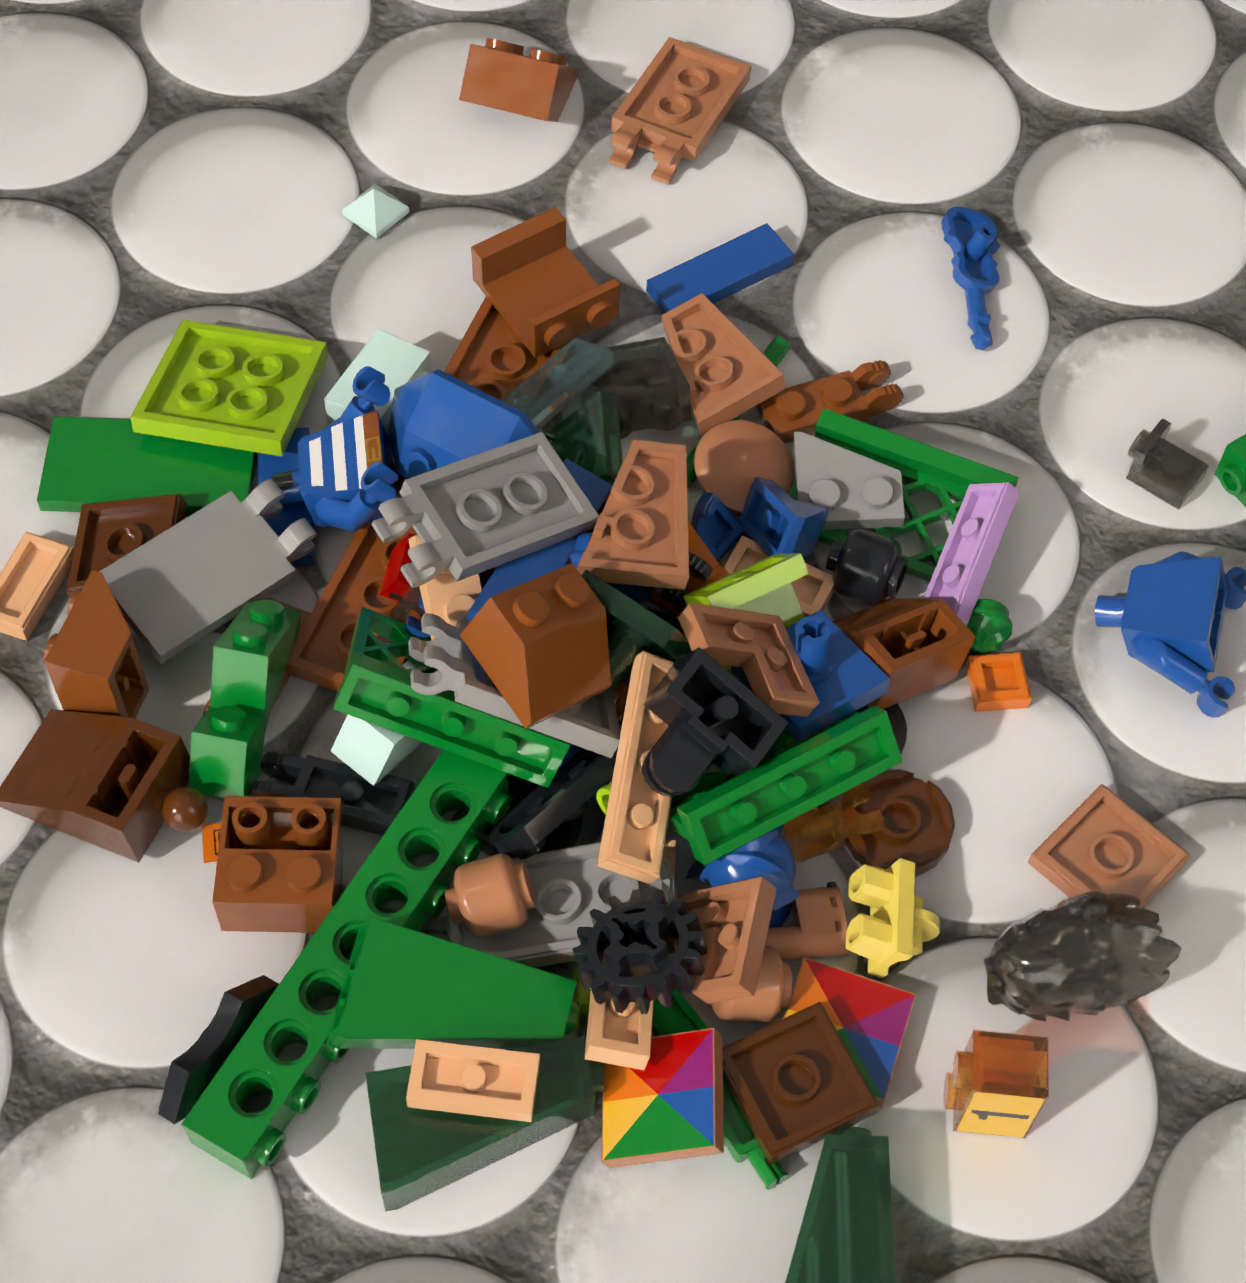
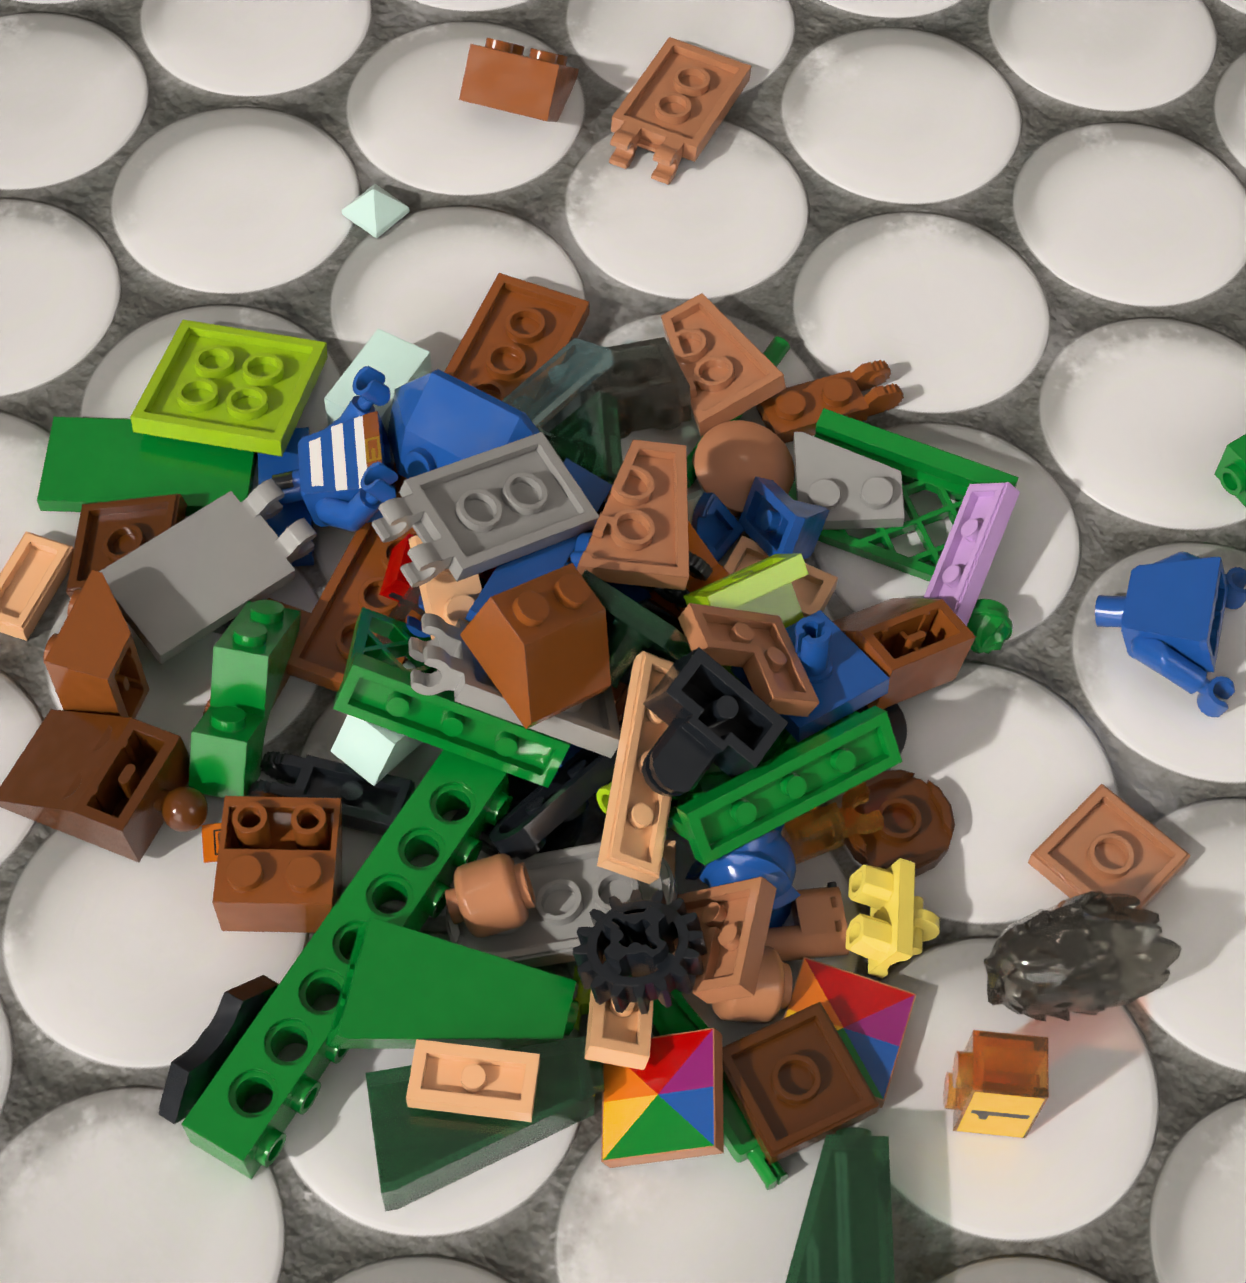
dark orange panel [471,207,620,358] -> none
blue tile [646,223,794,314] -> none
black head [826,529,909,605] -> none
blue piece [941,207,1000,351] -> none
orange tile [965,652,1032,712] -> none
clear smoke bracket [1126,418,1209,510] -> none

